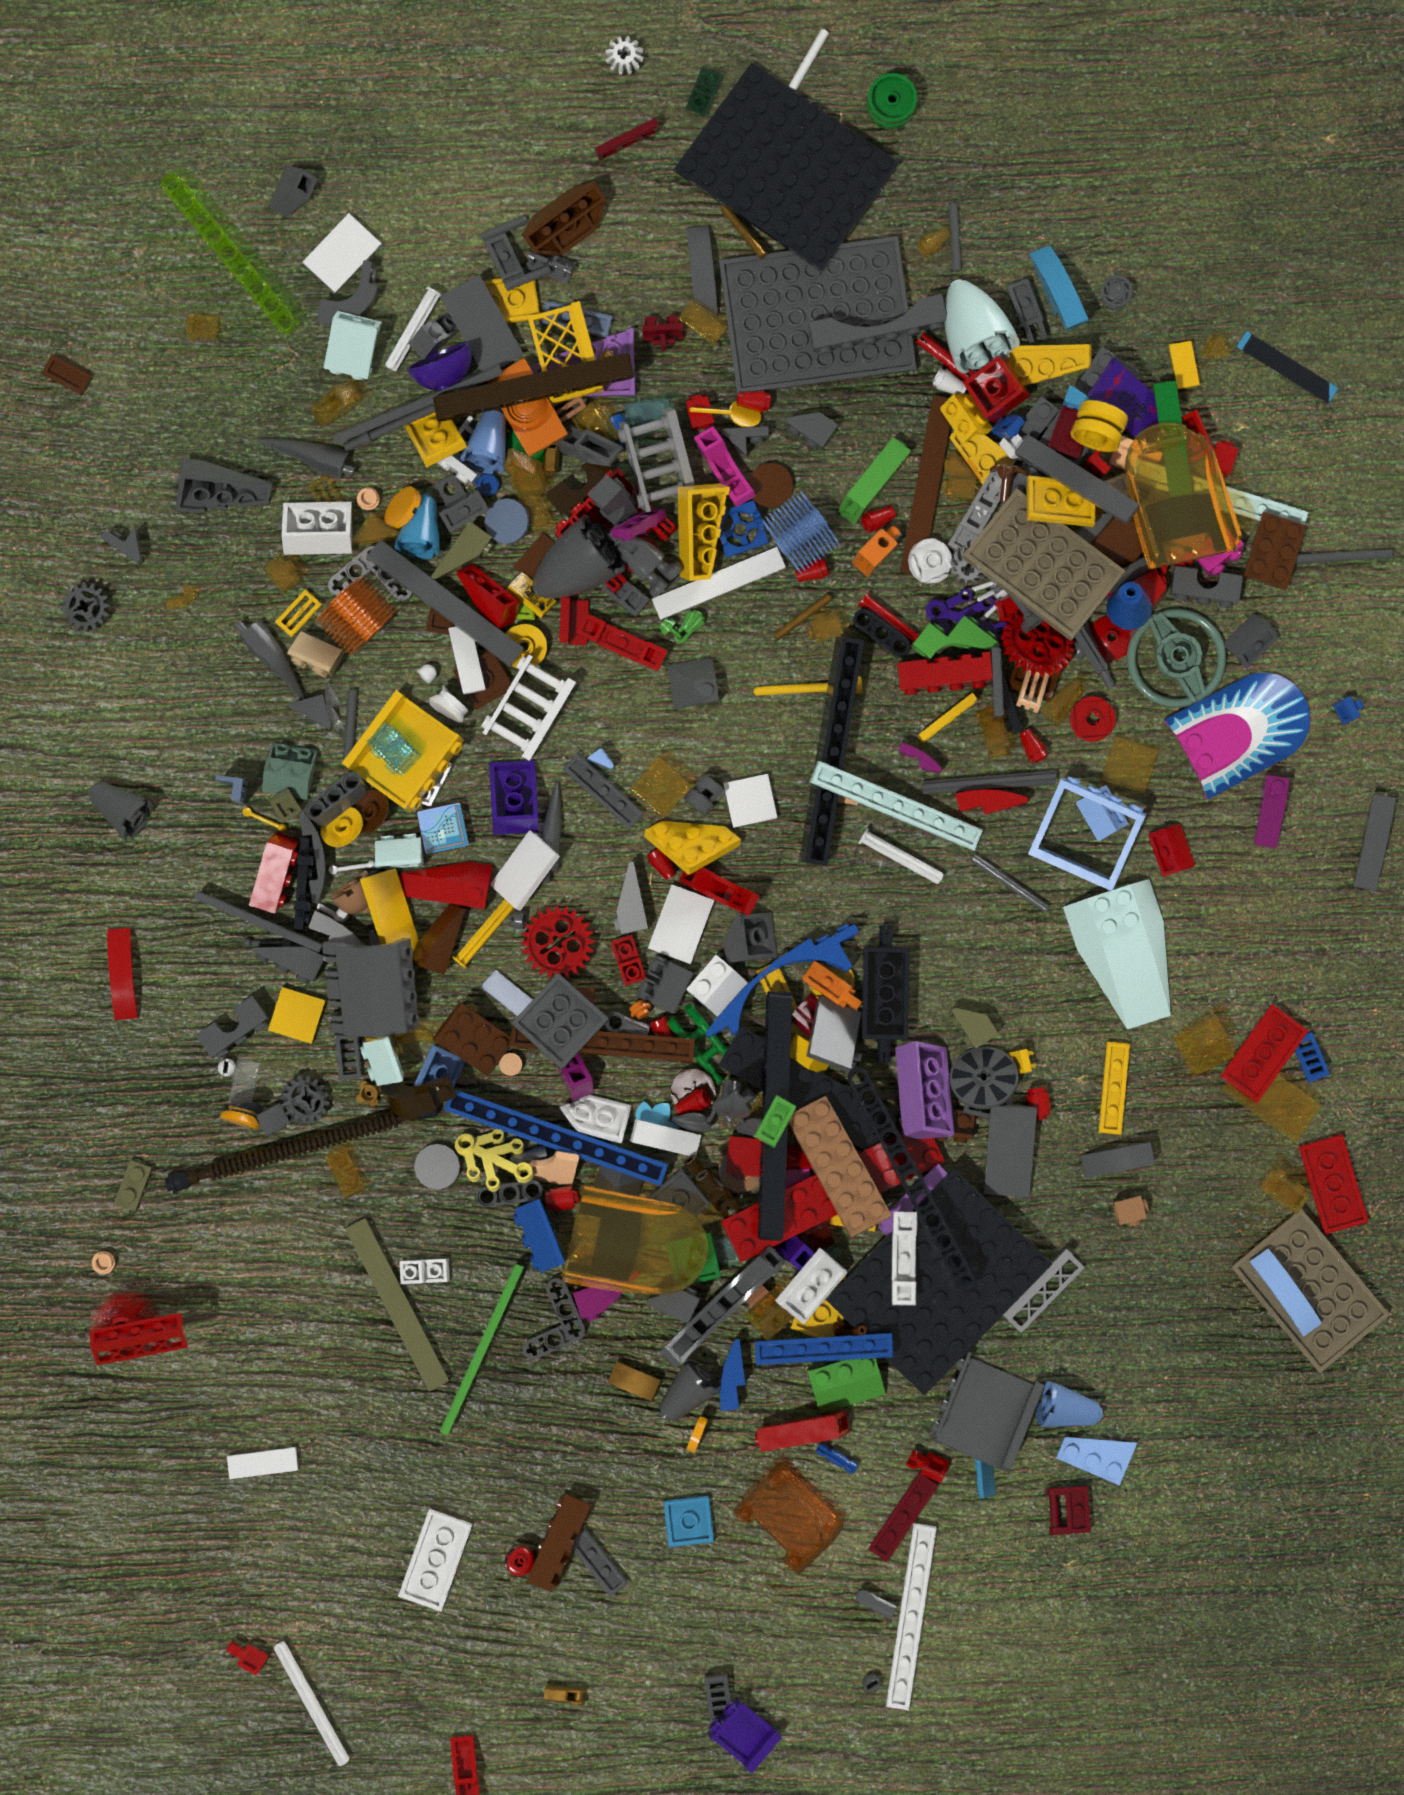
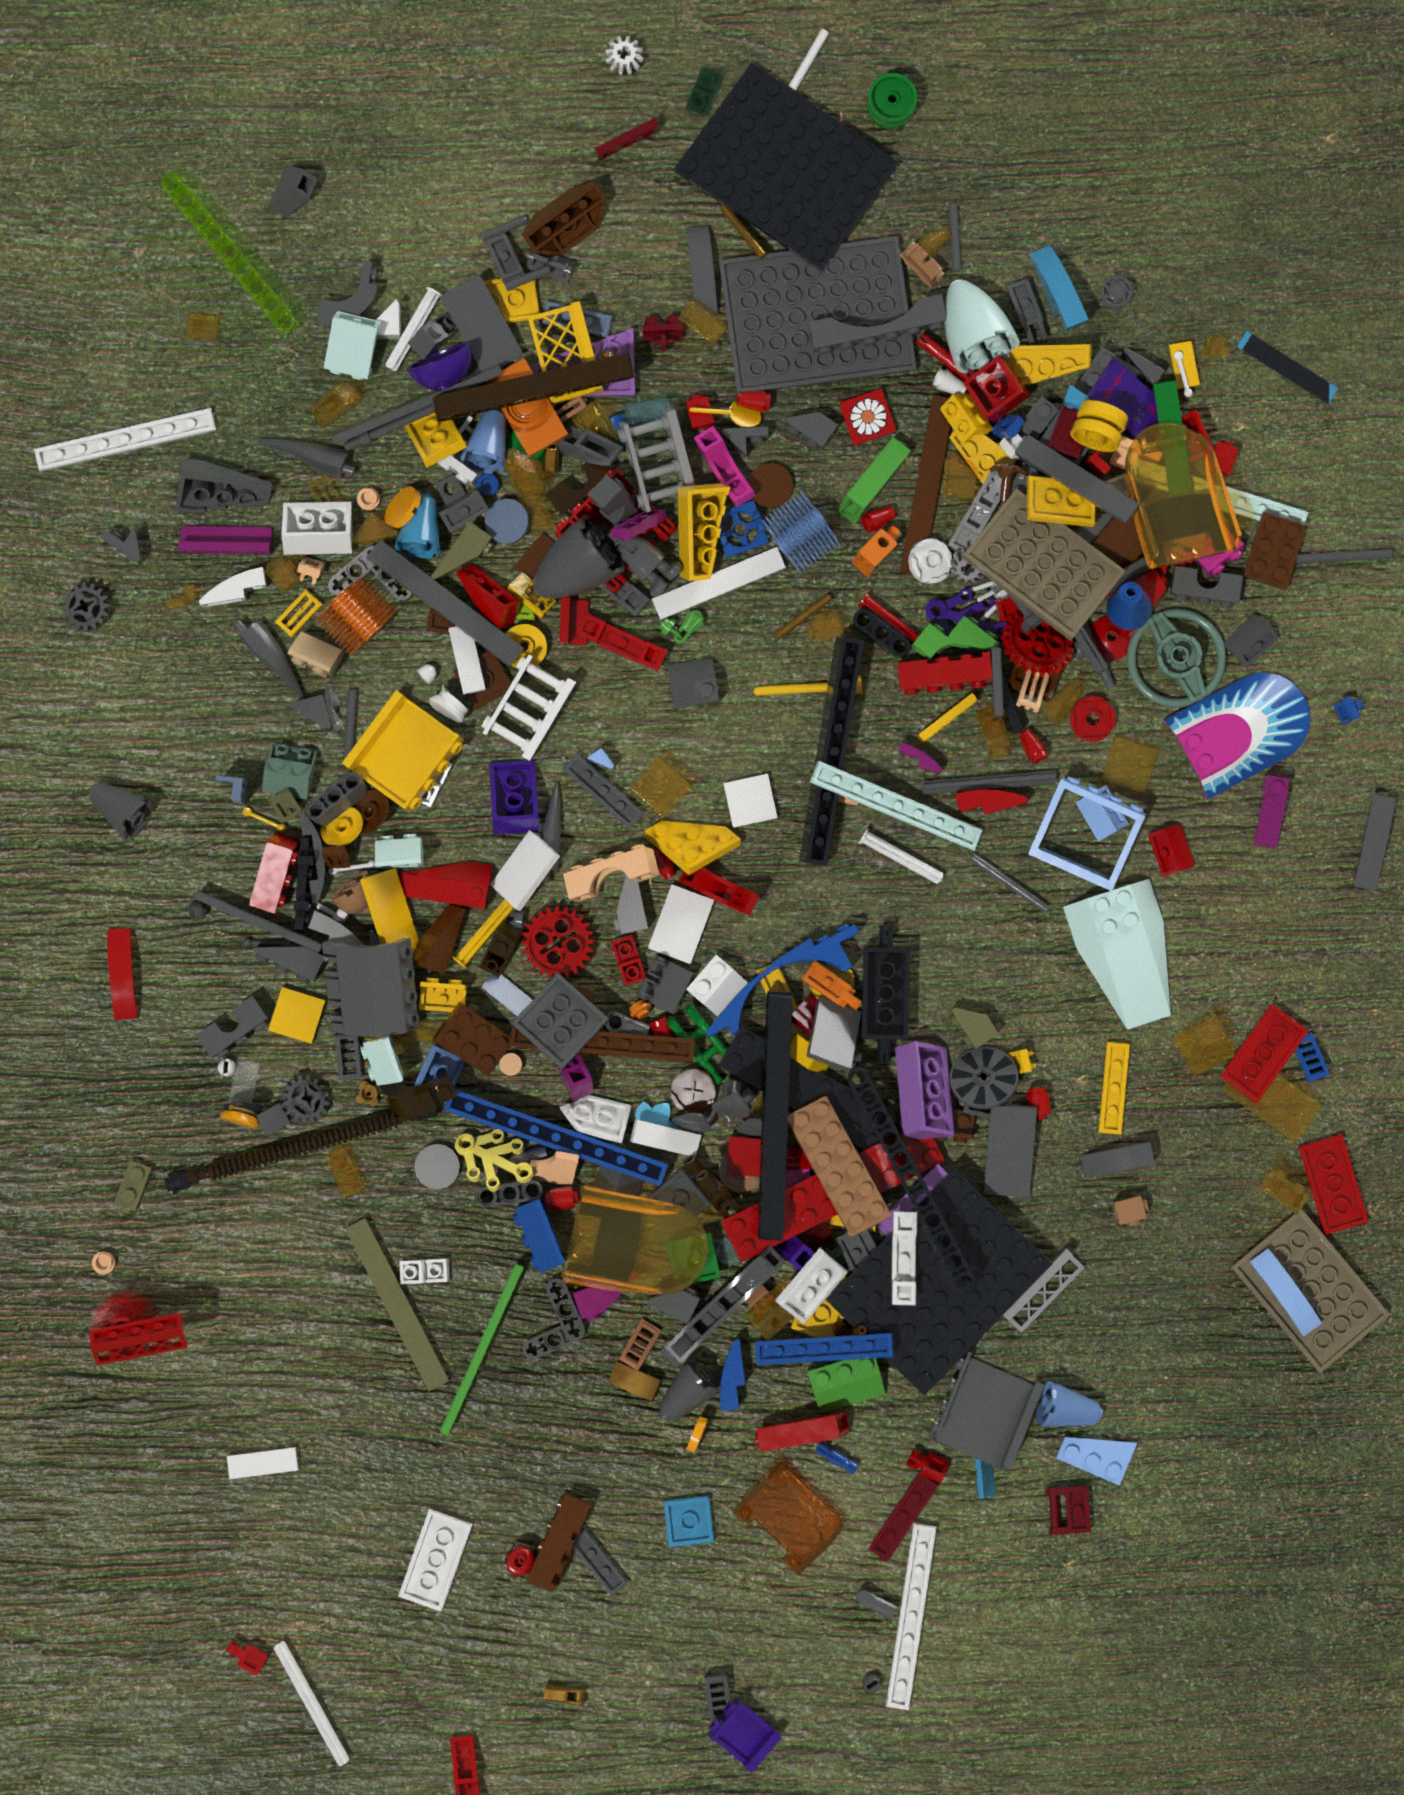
reddish brown tile [41,354,93,396] -> none
white tile [303,213,382,294] -> none
clear light blue brick [367,723,422,775] -> none
piece [416,802,470,856] -> none
red cone [675,1089,711,1115] -> none
dark grey wheel [683,774,726,816] -> none
dark grey slope [723,913,777,963] -> none
bright green plate [754,1095,796,1148] -> none
red cone [795,558,830,583] -> none
none -> white tile [34,408,216,472]
none -> magenta panel [178,526,272,555]
none -> dark grey hinge [188,902,207,921]
none -> white slope [199,567,268,608]
none -> light nougat tile [297,556,326,585]
none -> reddish brown bracket [321,845,352,869]
none -> white slope [376,300,401,340]
none -> yellow bracket [419,978,467,1012]
none -> dark brown slope [479,920,523,977]
none -> light nougat arch [563,845,659,902]
none -> nougat slope [619,1319,661,1370]
none -> dark grey plate [835,1230,876,1271]
none -> tile [839,388,896,447]
none -> medium nougat hinge [899,241,945,287]
none -> dark grey slope [1121,348,1164,388]
none -> white hinge [1174,351,1193,397]

